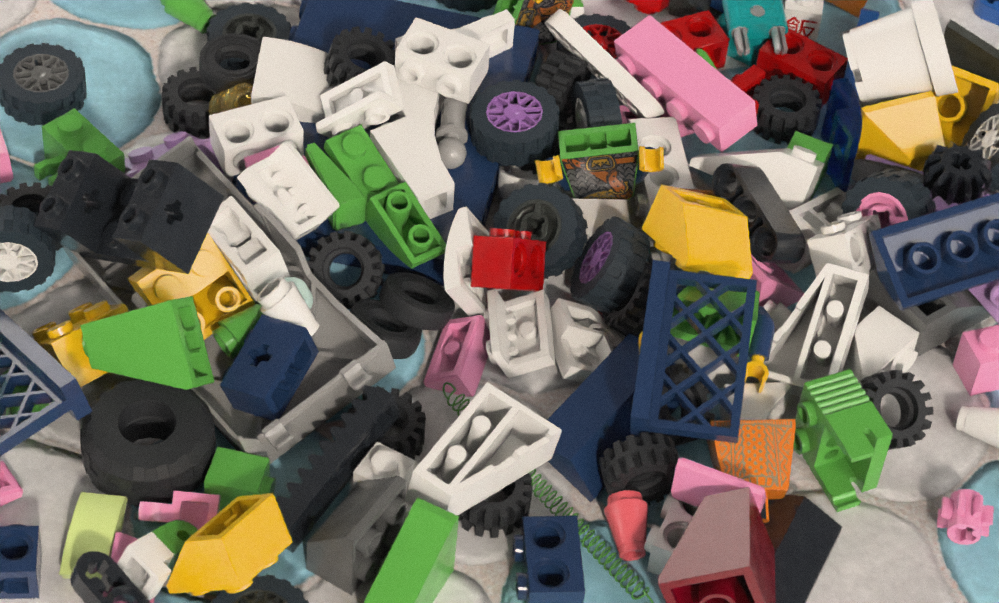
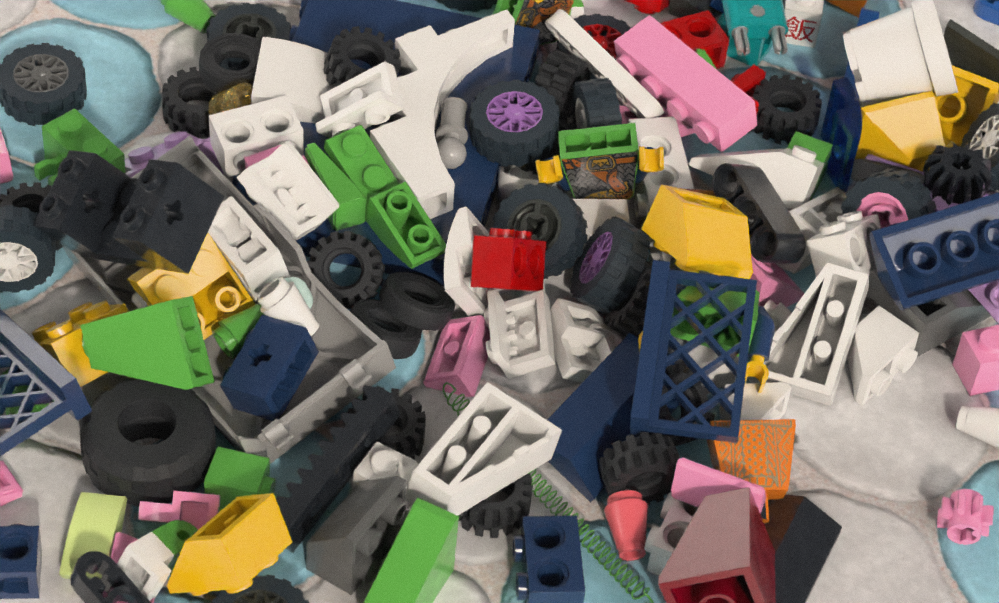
white brick [395,18,490,104] -> none
red brick [756,28,848,108] -> none
bright green piece [793,369,893,512] -> none
black tyre [860,370,933,450] -> none

